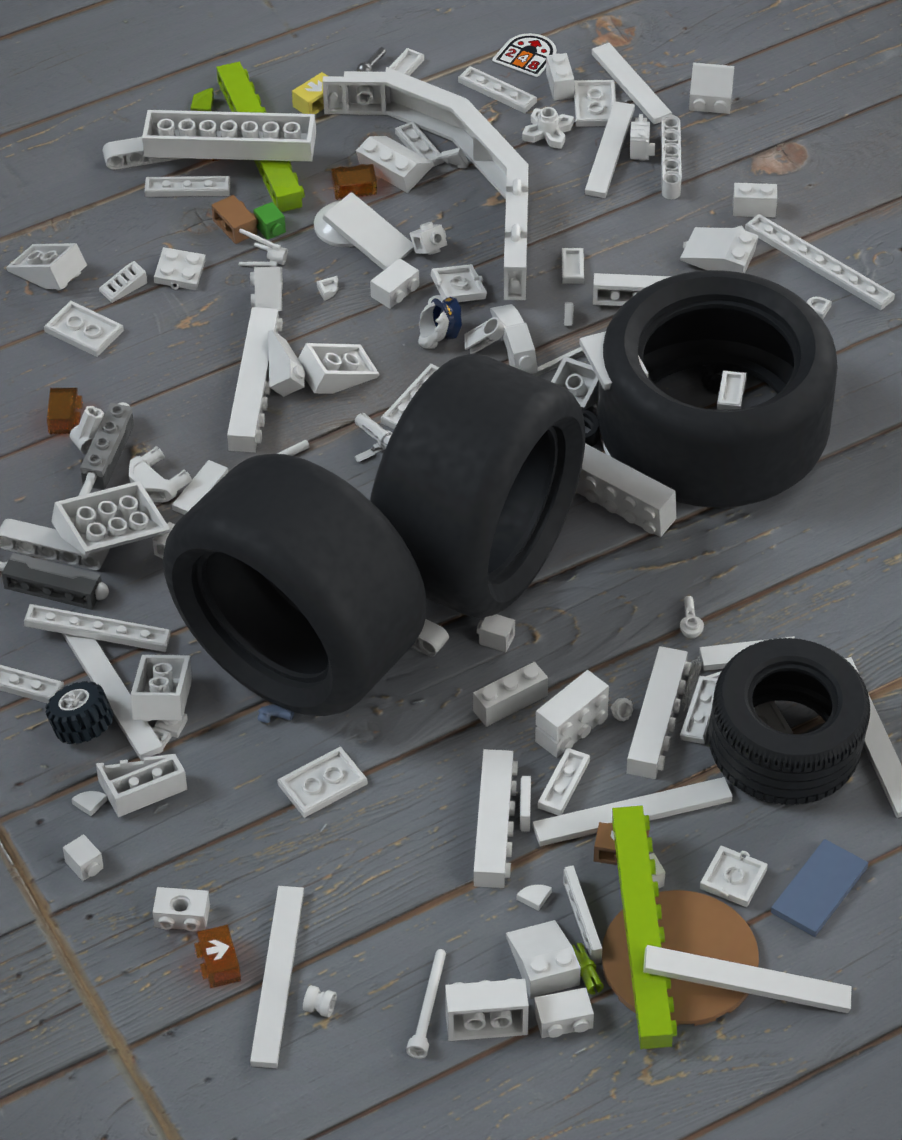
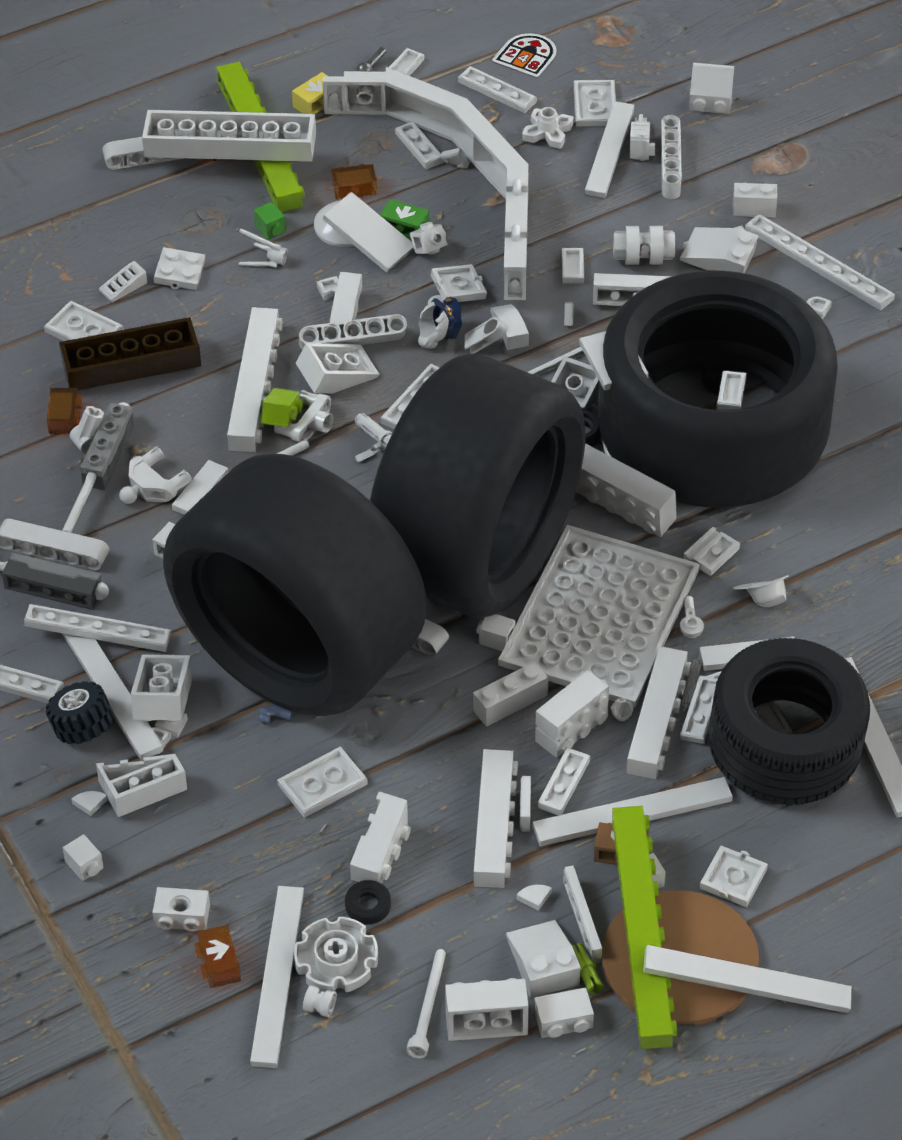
white slope [6,243,87,290] -> none
white slope [51,481,170,555] -> none
white tile [145,176,230,197] -> none
lime slope [190,88,214,111] -> none
medium nougat brick [212,195,258,244] -> none
white brick [250,267,283,311] -> none
white slope [268,330,305,397] -> none
white slope [356,136,434,193] -> none
white brick [370,258,419,309] -> none
white slope [504,323,538,373] -> none
white brick [546,53,574,101] -> none
white tile [592,43,672,125] -> none
sand blue tile [771,839,869,937] -> none
none -> dark brown brick [59,317,201,392]
none -> lime brick [262,388,303,427]
none -> white connector [274,390,333,442]
none -> white piece [294,917,378,992]
none -> white beam [299,314,407,350]
none -> white slope [328,272,362,337]
none -> black tyre [345,880,391,925]
none -> white wedge [350,791,411,884]
none -> bright green brick [380,199,429,240]
none -> white plate [498,525,700,708]
none -> white piece [613,226,675,265]
none -> white plate [684,527,740,576]
none -> white piece [733,575,789,607]

